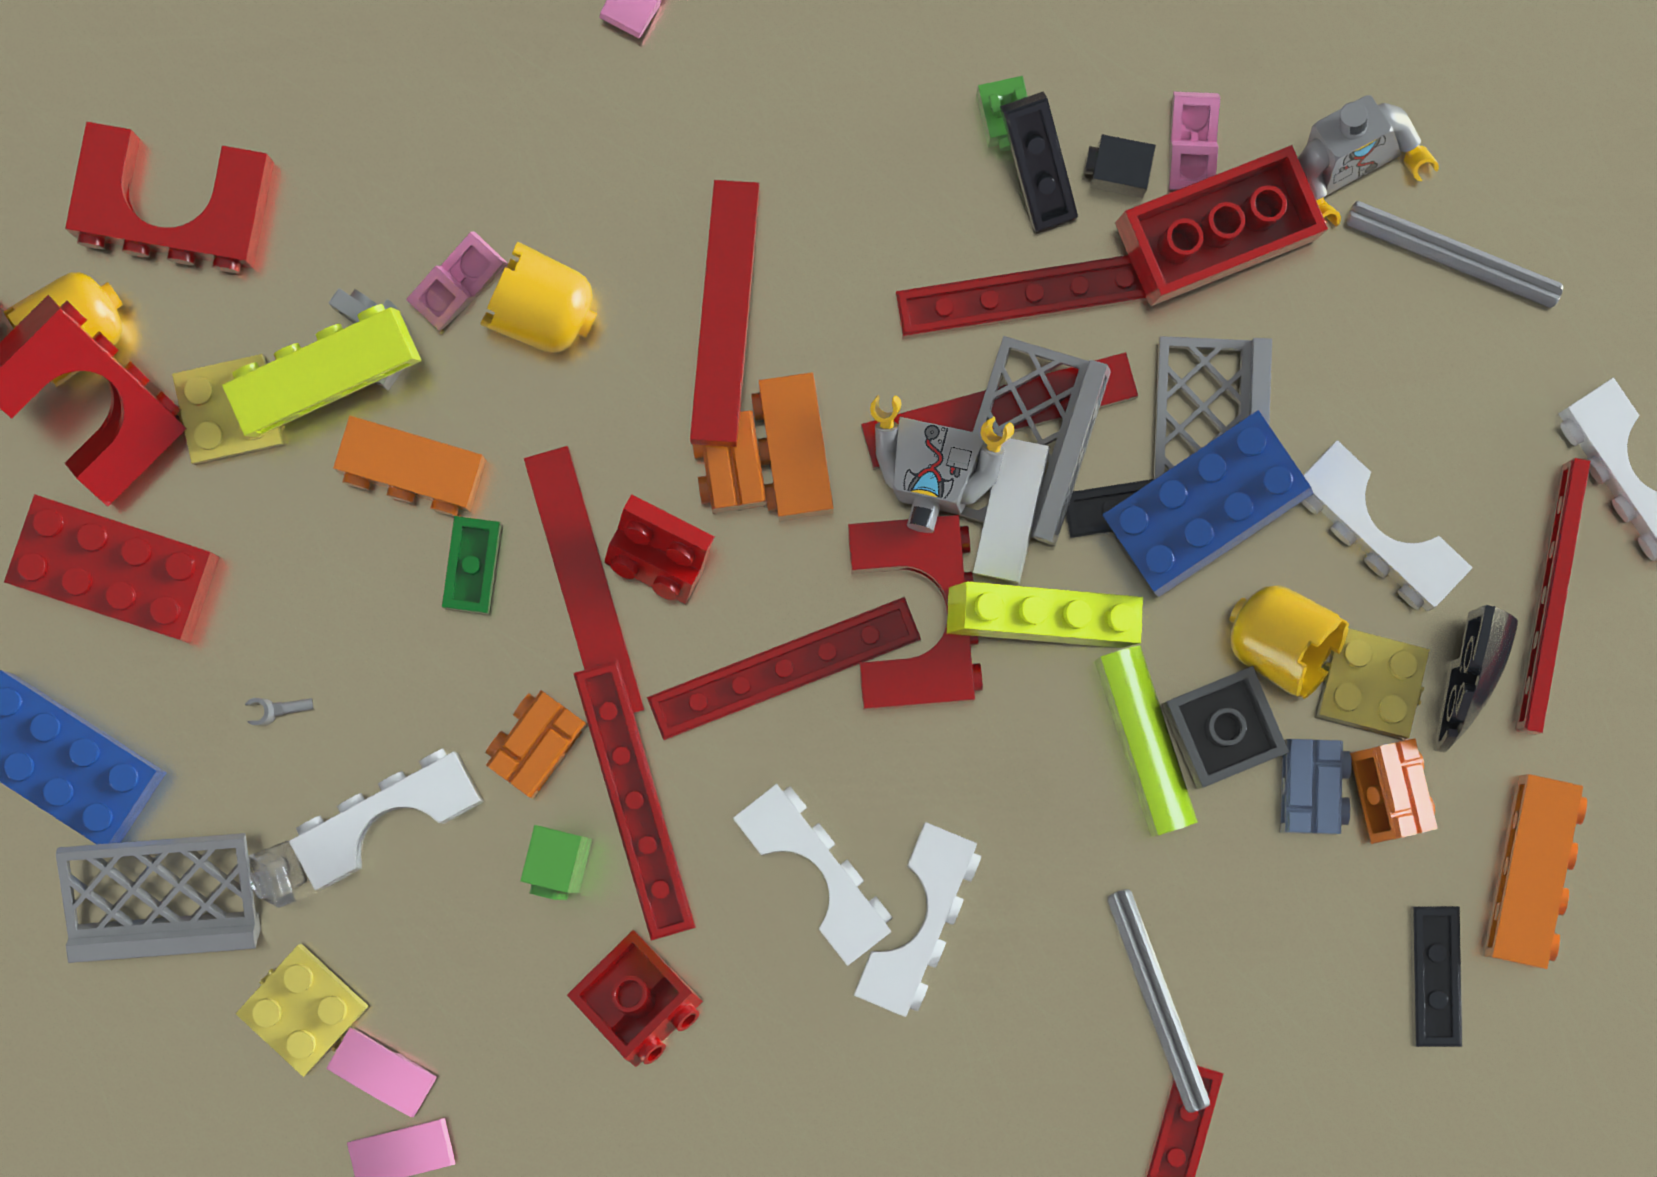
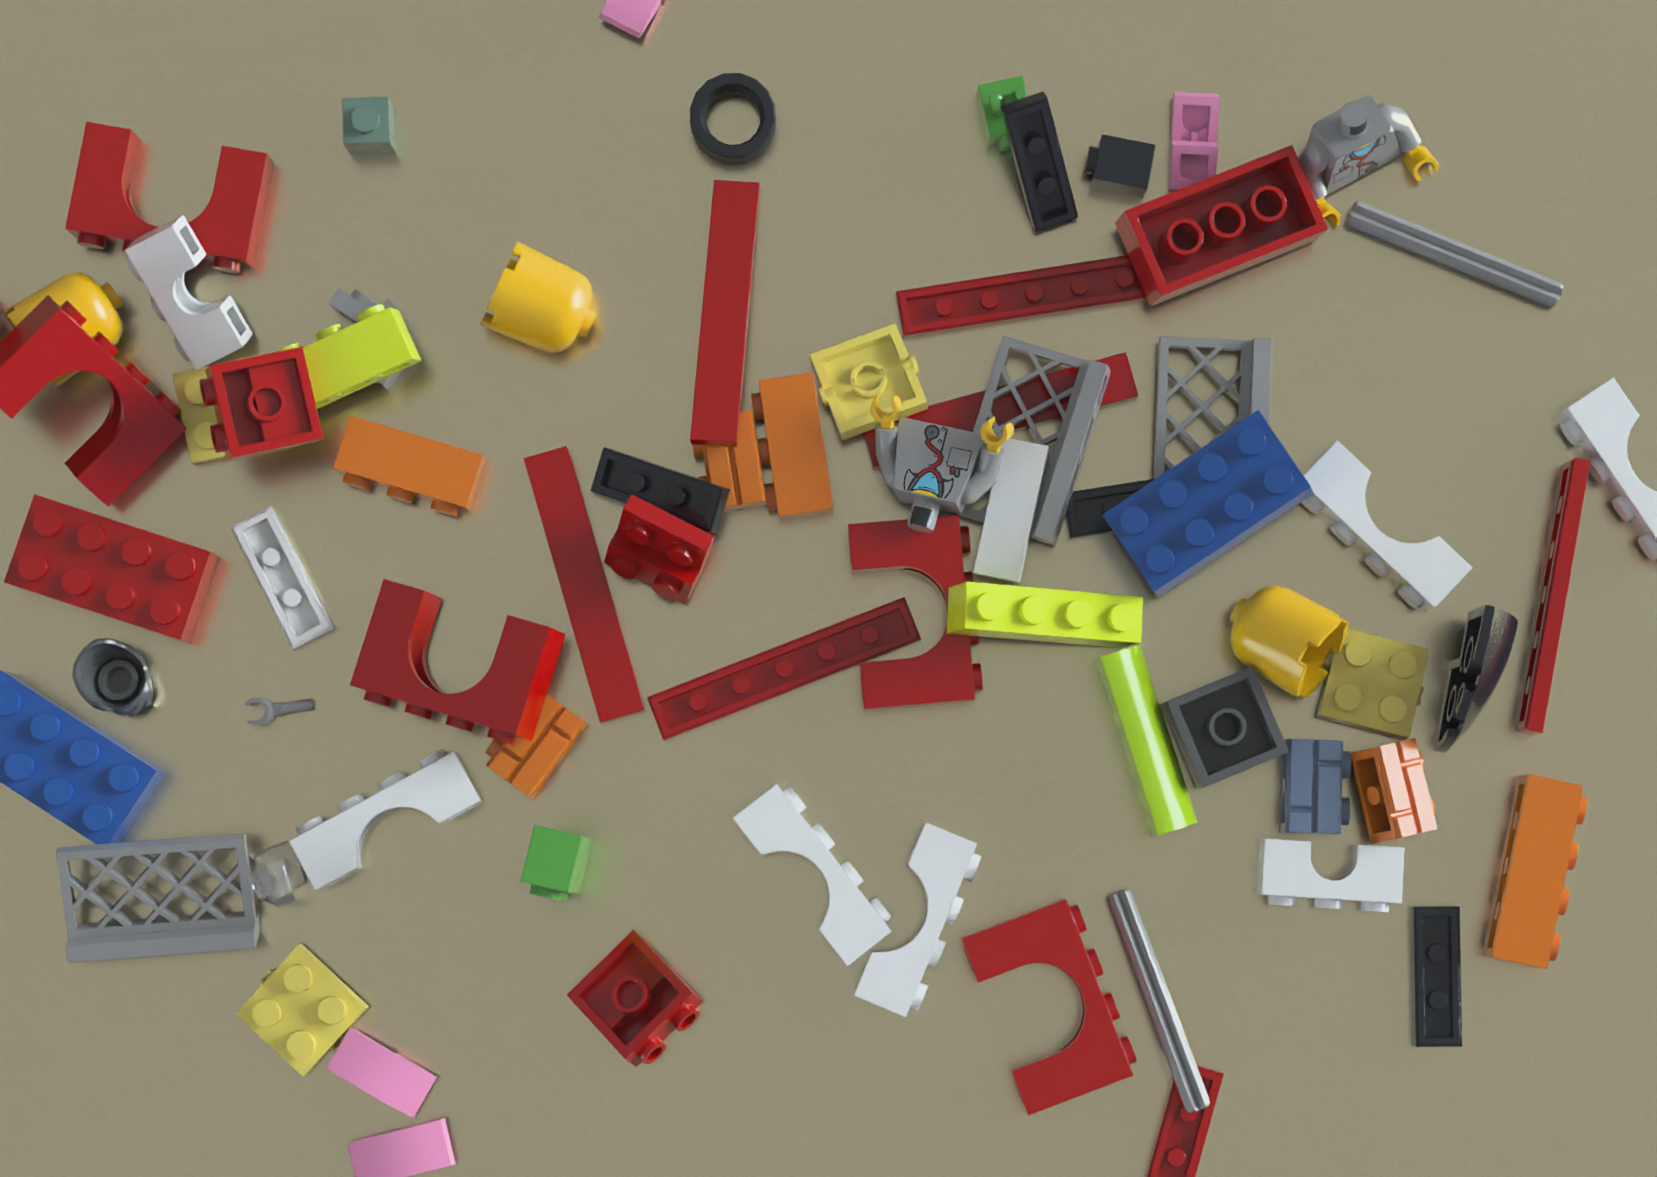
bright pink slope [406,232,507,331] -> none
green plate [442,516,501,614] -> none
red tile [573,660,696,941] -> none
none -> dark grey hair [72,638,153,716]
none -> white arch [125,215,253,370]
none -> red plate [200,347,324,462]
none -> white tile [230,506,335,650]
none -> sand green brick [342,97,396,155]
none -> red arch [350,579,565,745]
none -> black tile [590,447,730,533]
none -> black tyre [690,73,776,164]
none -> light yellow plate [809,323,928,440]
none -> red arch [960,899,1137,1116]
none -> white arch [1256,839,1405,912]

